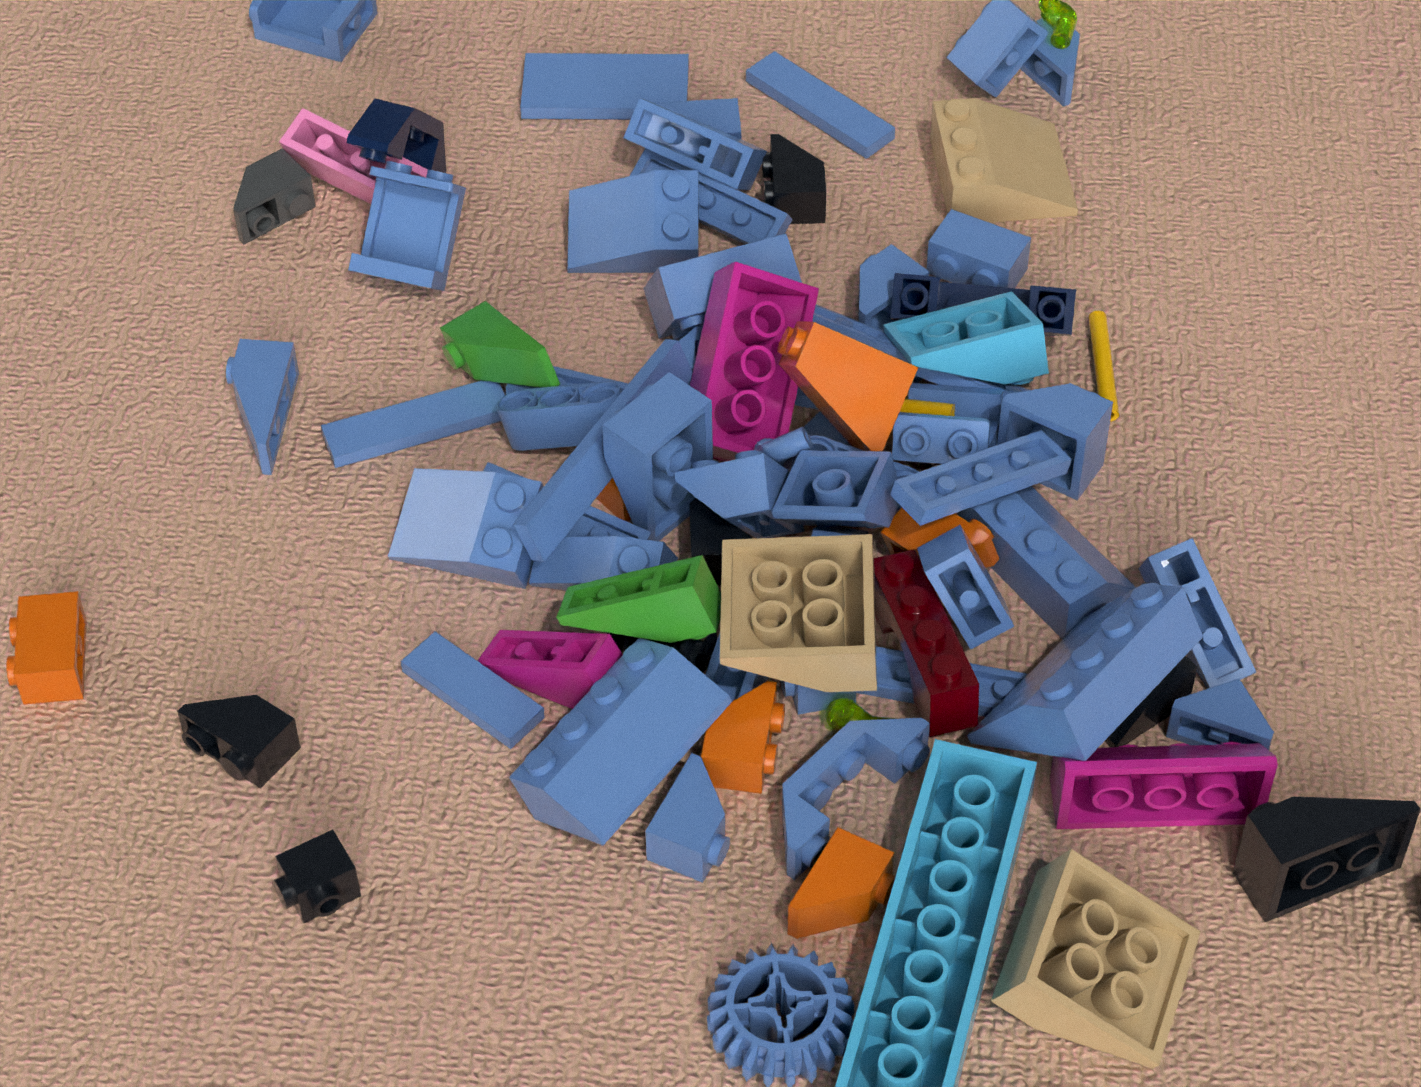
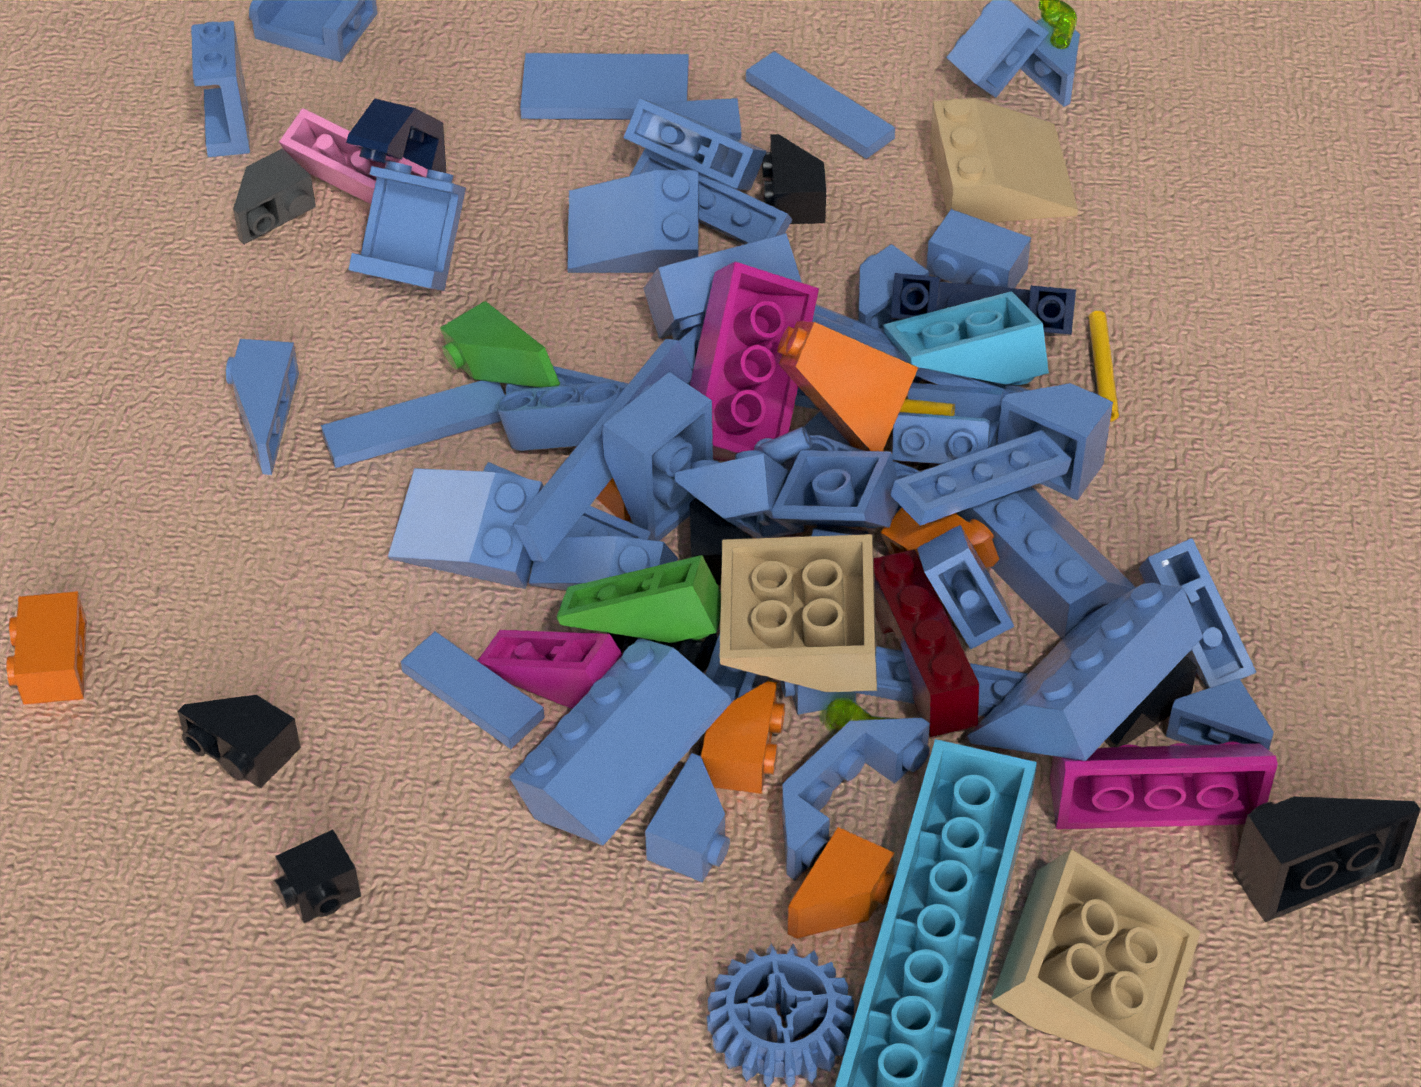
none -> medium blue panel [191,21,250,157]

